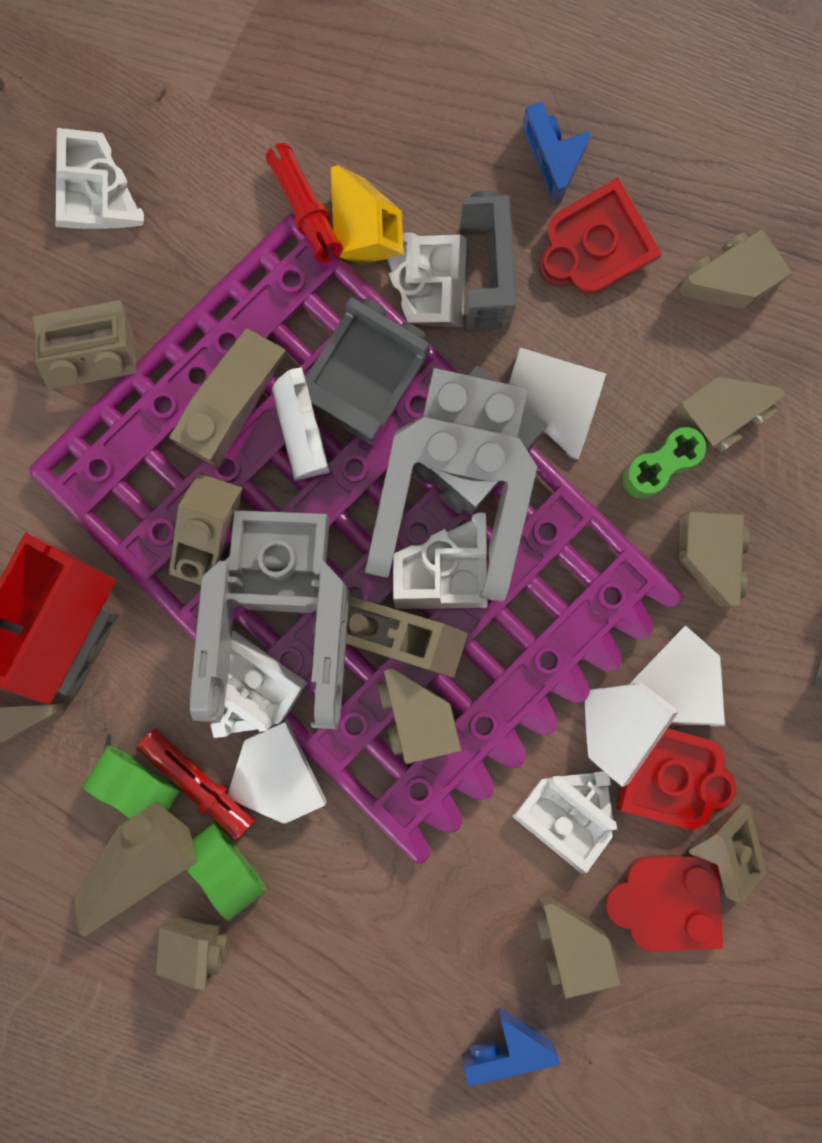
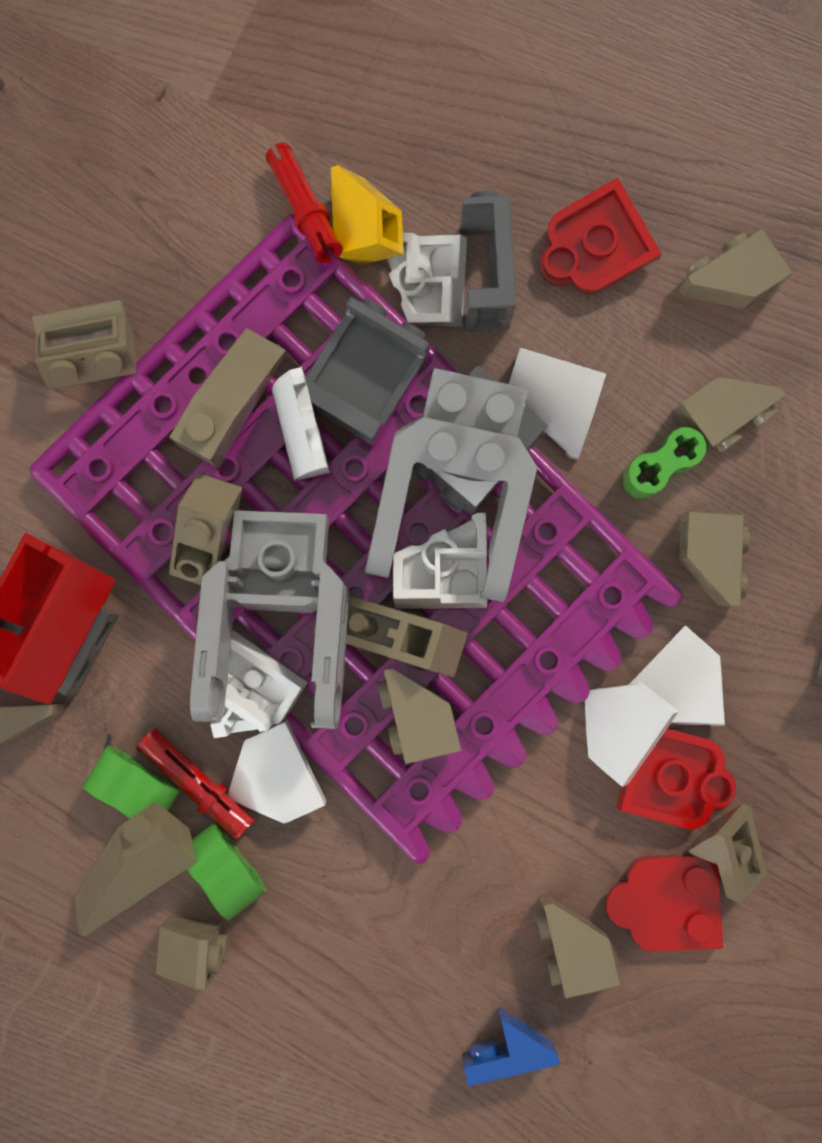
white slope [55,128,144,229] -> none
white slope [511,771,617,874] -> none
blue slope [522,101,592,205] -> none

